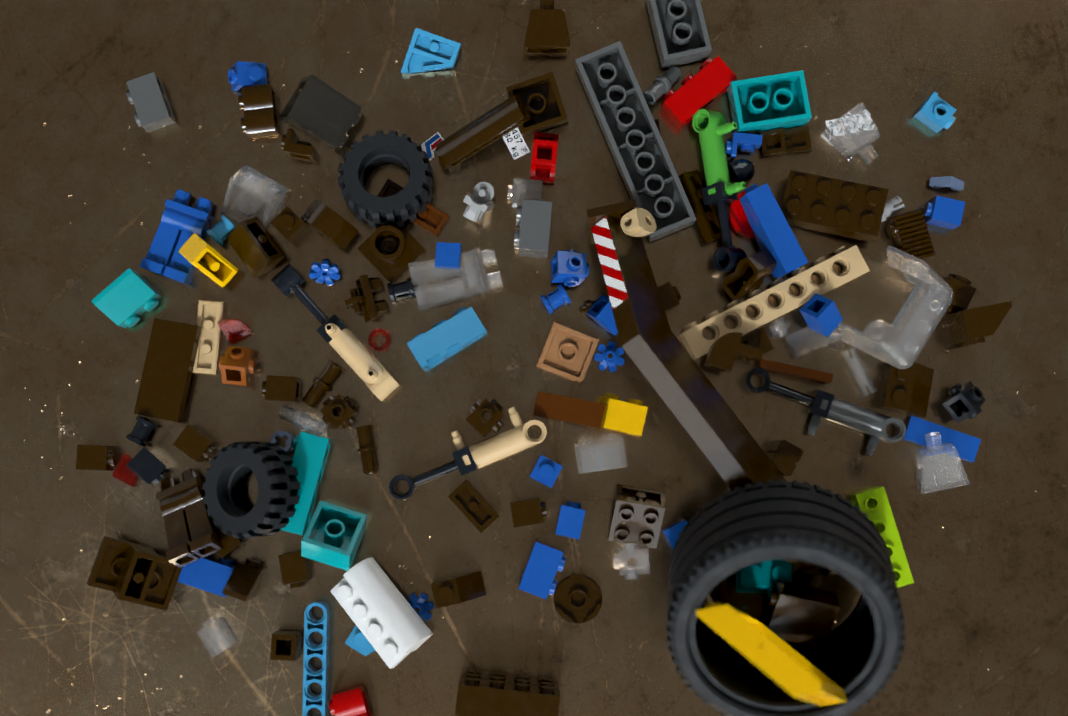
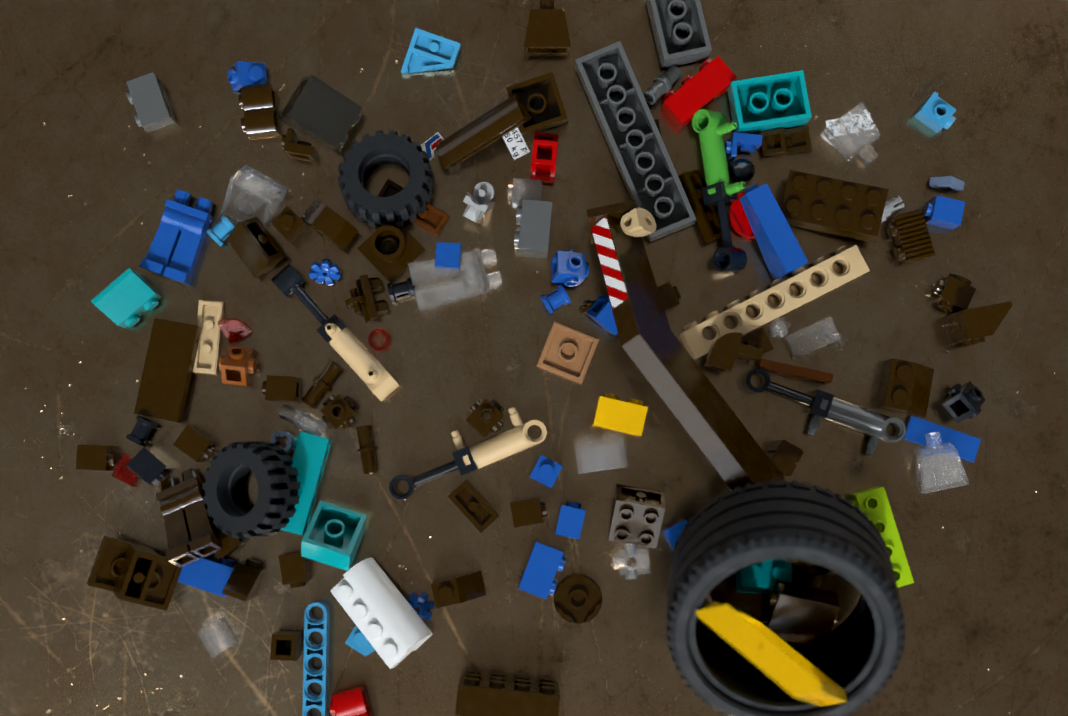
yellow brick [179,233,238,287] -> none
dark azure wedge [406,306,488,372] -> none
reddish brown tile [533,391,608,429] -> none
blue plant [594,341,625,373] -> none
dark brown brick [722,249,777,300] -> none
blue brick [800,293,843,337] -> none
clear windscreen [838,245,953,369] -> none
clear pin [841,347,877,398] -> none

